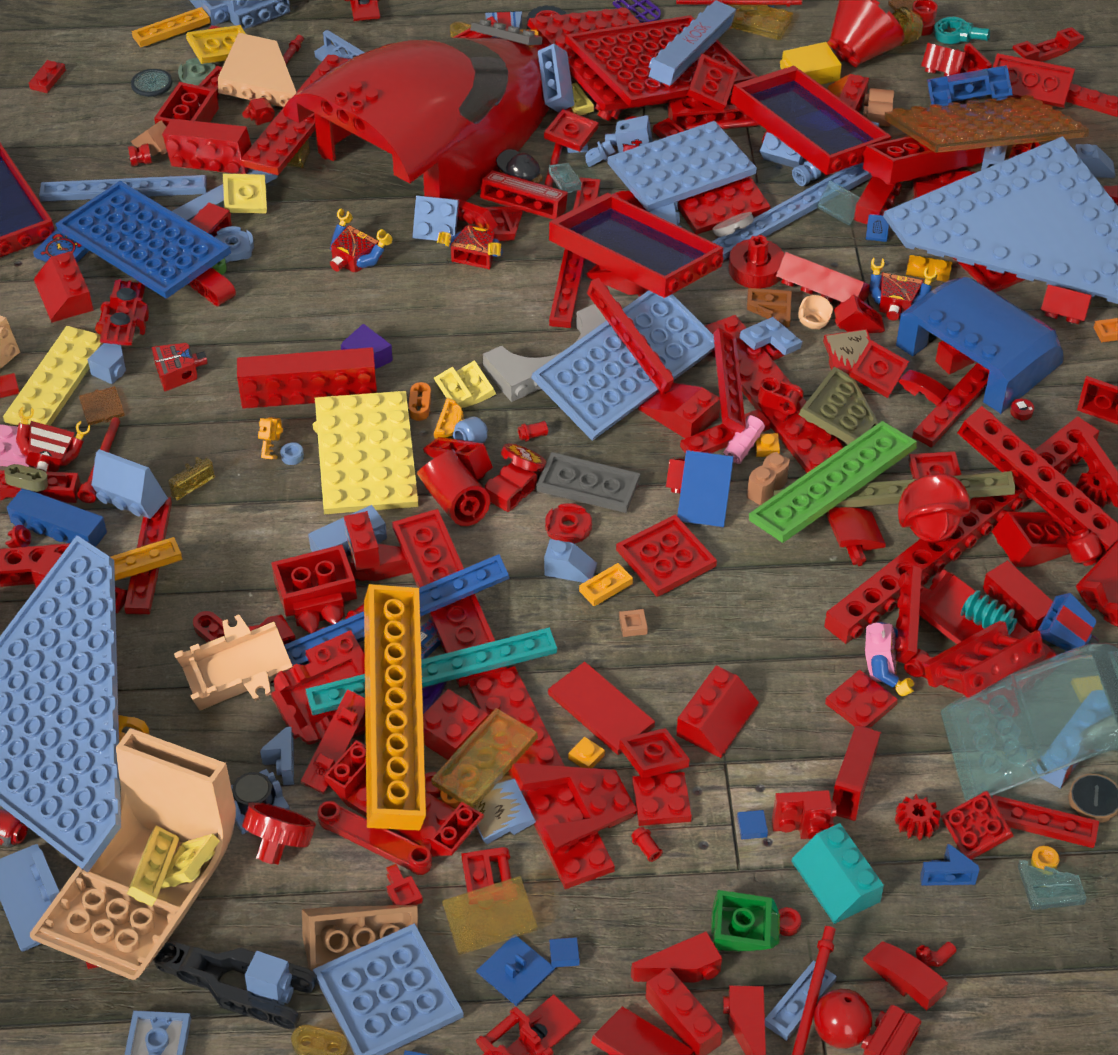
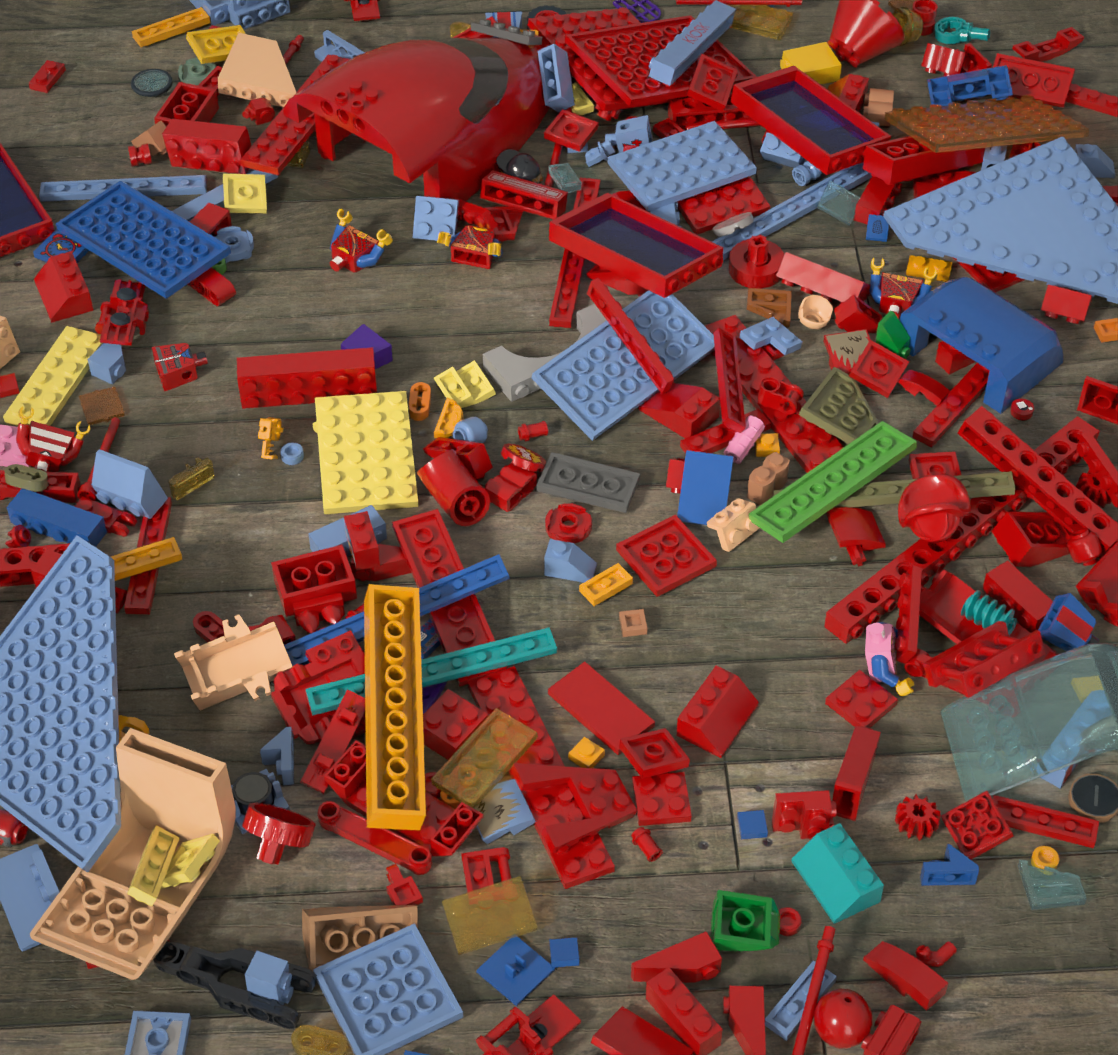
none -> red hinge [75,496,138,537]
none -> light nougat bracket [707,498,759,552]
none -> green slope [876,310,911,359]

